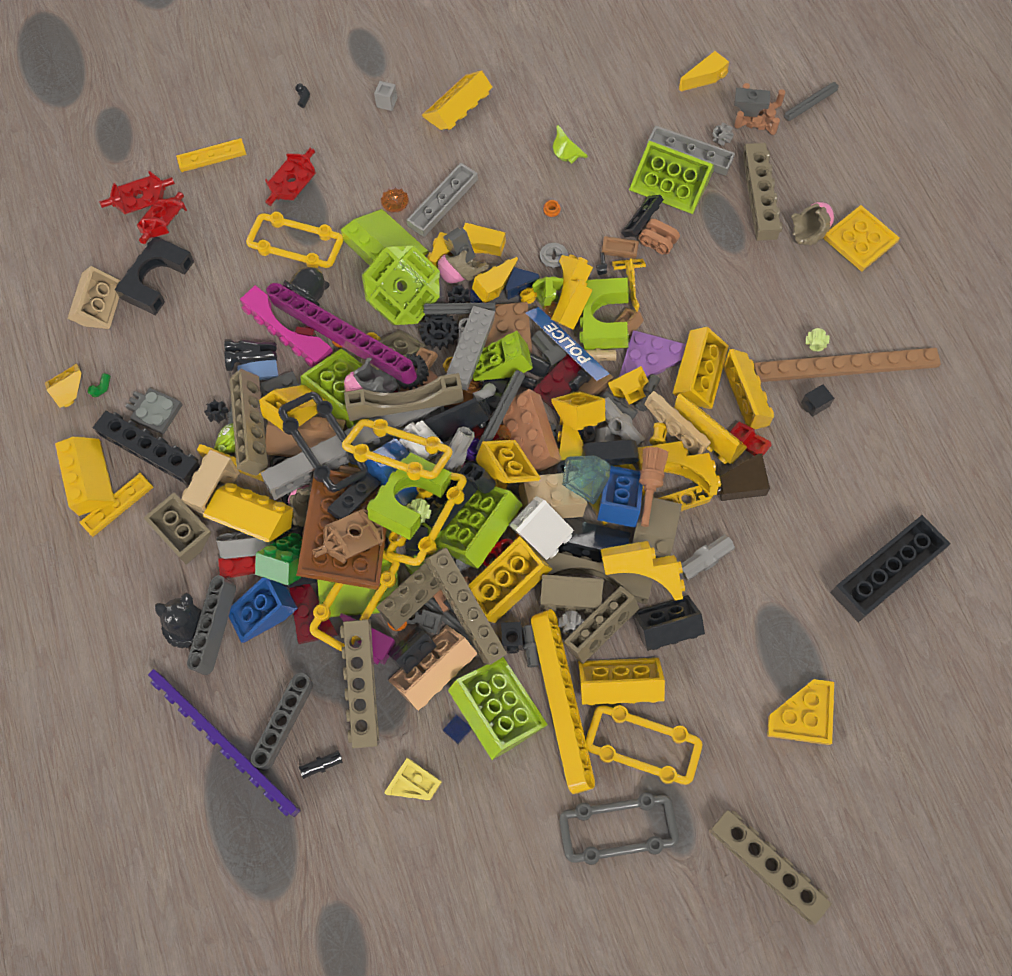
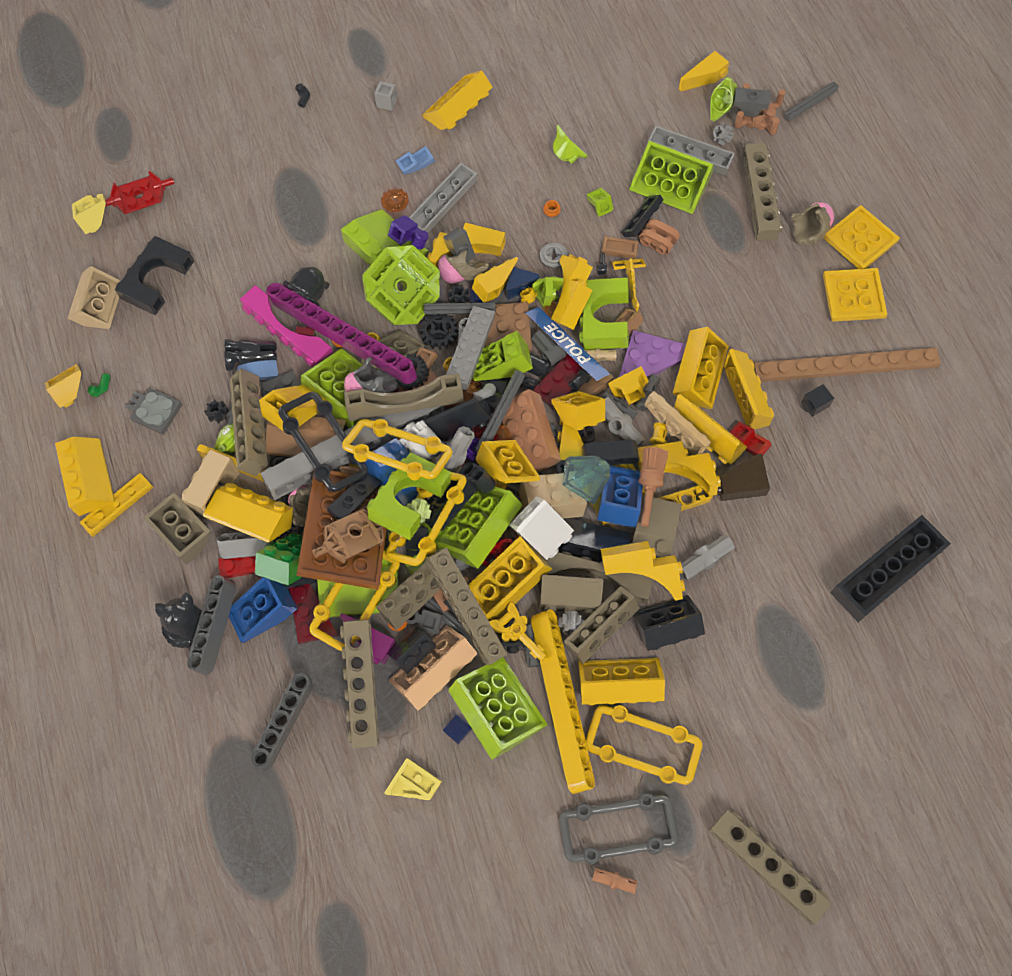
black brick [92,410,200,486] -> none
red plate [137,192,187,244] -> none
dark purple plate [148,669,301,817] -> none
yellow tile [176,138,247,172] -> none
yellow bar [246,212,344,268] -> none
red plate [265,147,316,206] -> none
black pin [299,750,343,779] -> none
light grey slope [595,427,615,442] -> none
yellow plate [767,679,834,745] -> none
yellowish green gear [806,328,830,351] -> none
none -> light yellow slope [72,194,106,234]
none -> dark purple brick [387,215,429,249]
none -> medium blue slope [396,146,435,175]
none -> yellow piece [489,602,547,661]
none -> lime bracket [586,187,613,217]
none -> nougat pin [592,867,638,894]
none -> lime hat [710,77,737,122]
none -> yellow plate [823,268,887,322]

